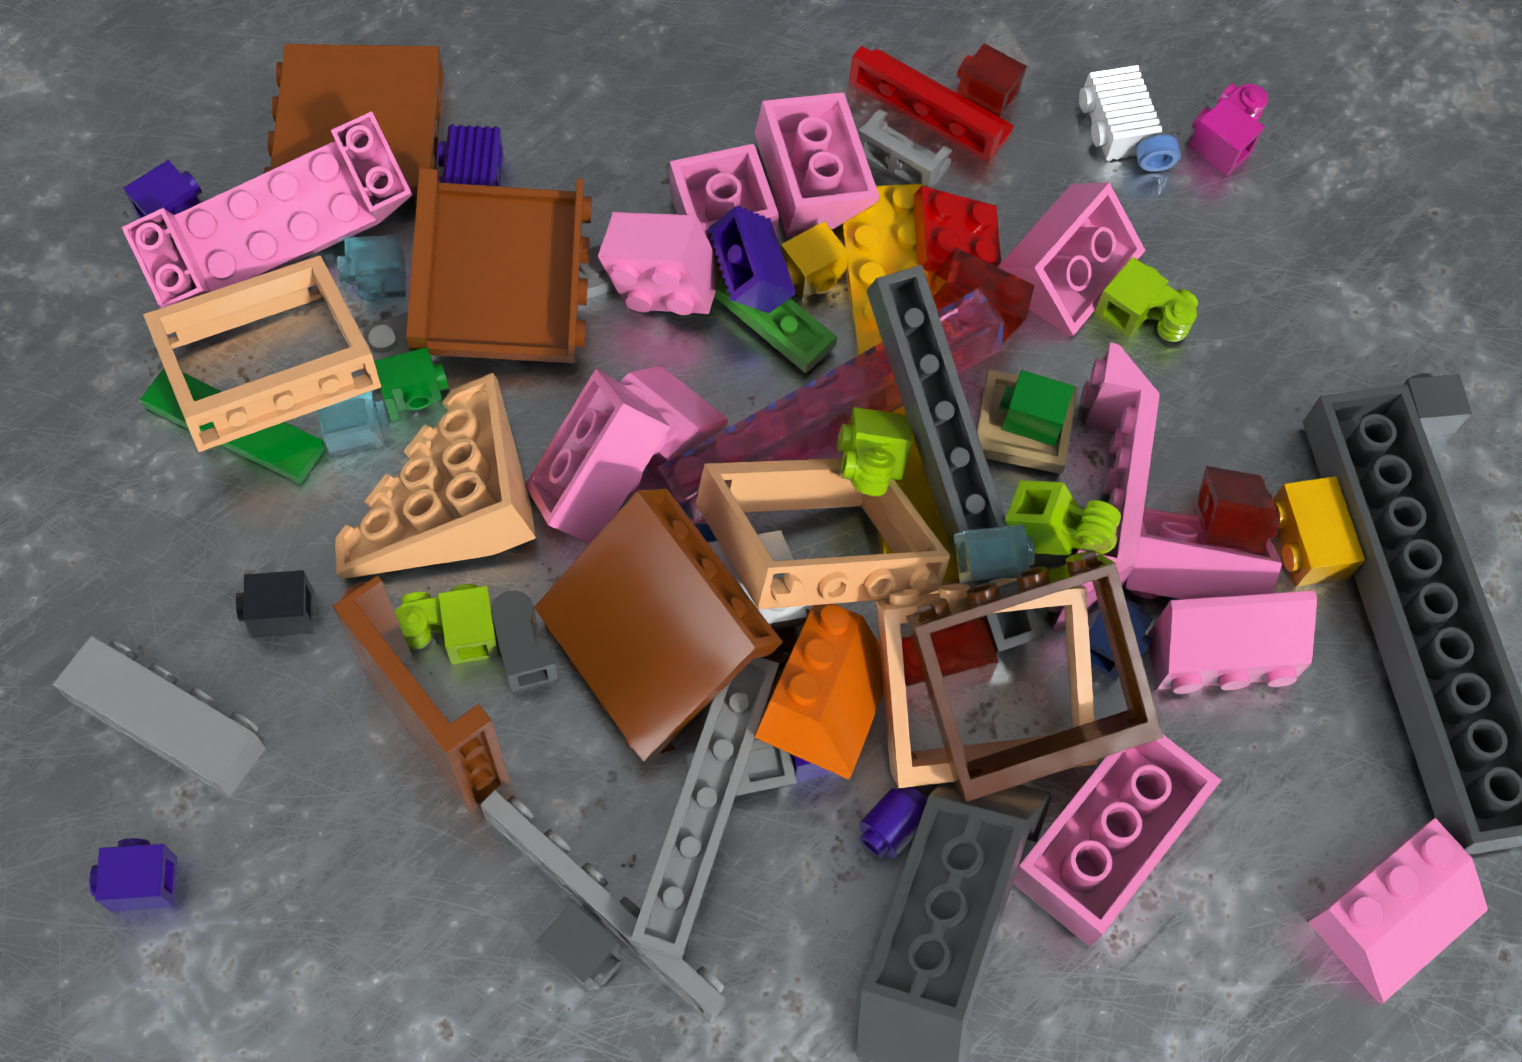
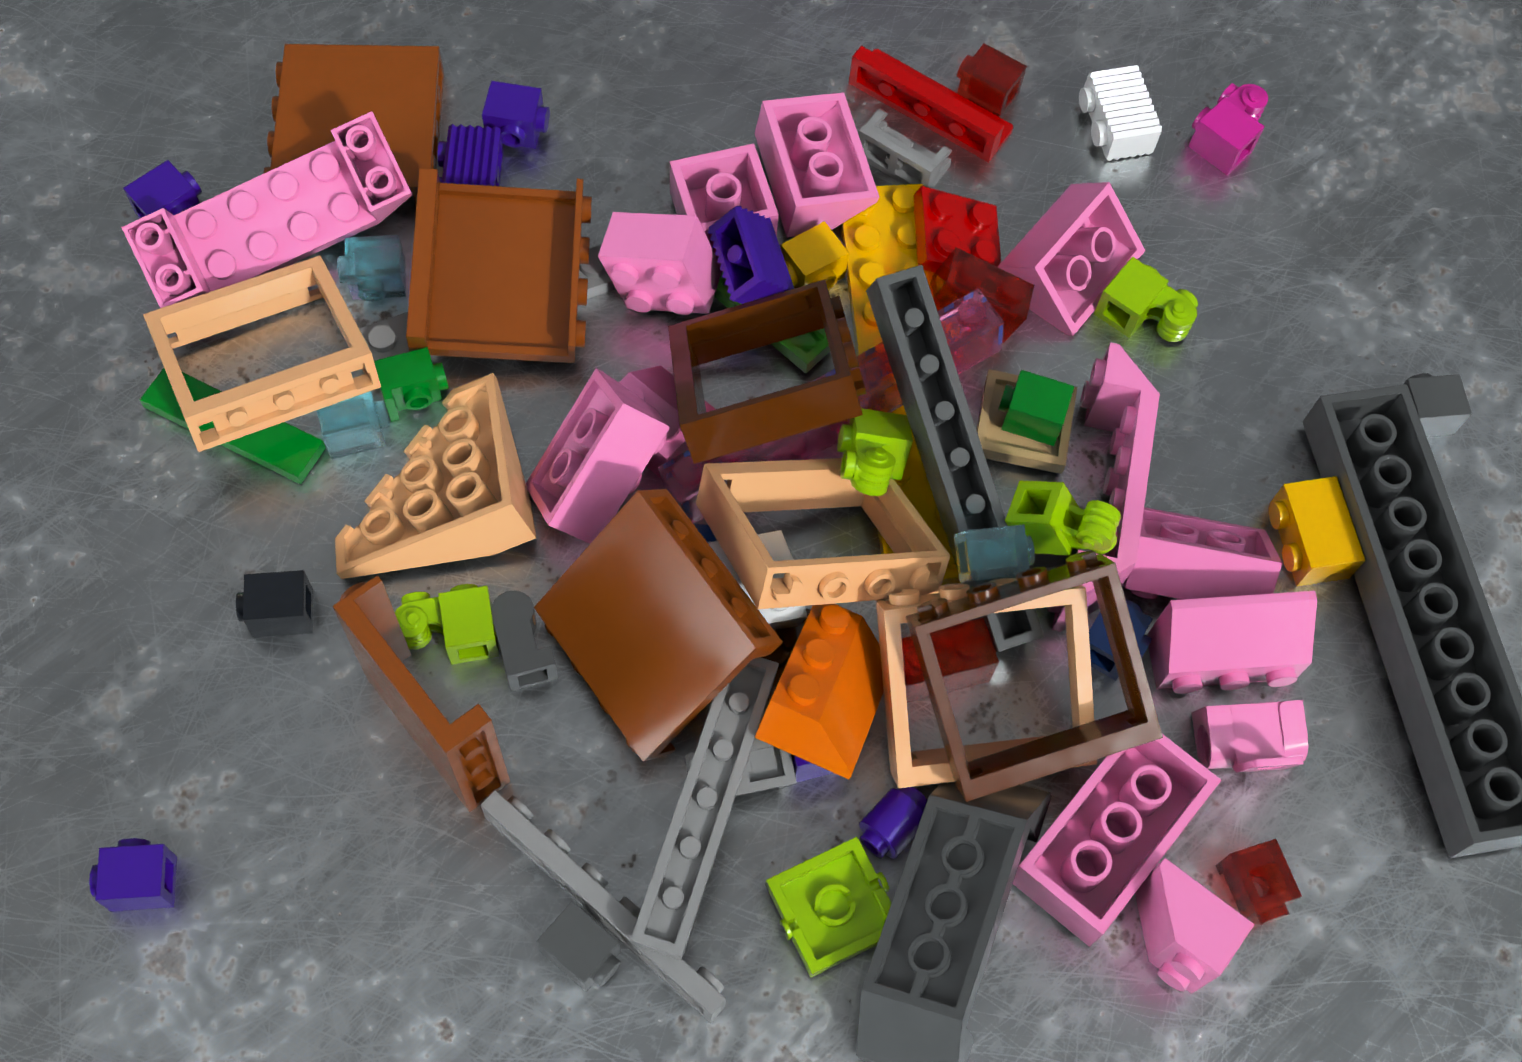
light grey brick [53,635,266,798] -> none
medium blue tile [1136,135,1181,172] -> none
clear red brick [1194,466,1280,554] -> none
bright pink slope [1308,818,1488,1004] -> none
none -> dark purple brick [482,81,550,149]
none -> reddish brown window [668,280,867,464]
none -> lime plate [765,837,891,978]
none -> bright pink slope [1135,858,1255,994]
none -> bright pink piece [1191,700,1308,773]
none -> clear red brick [1216,839,1302,925]

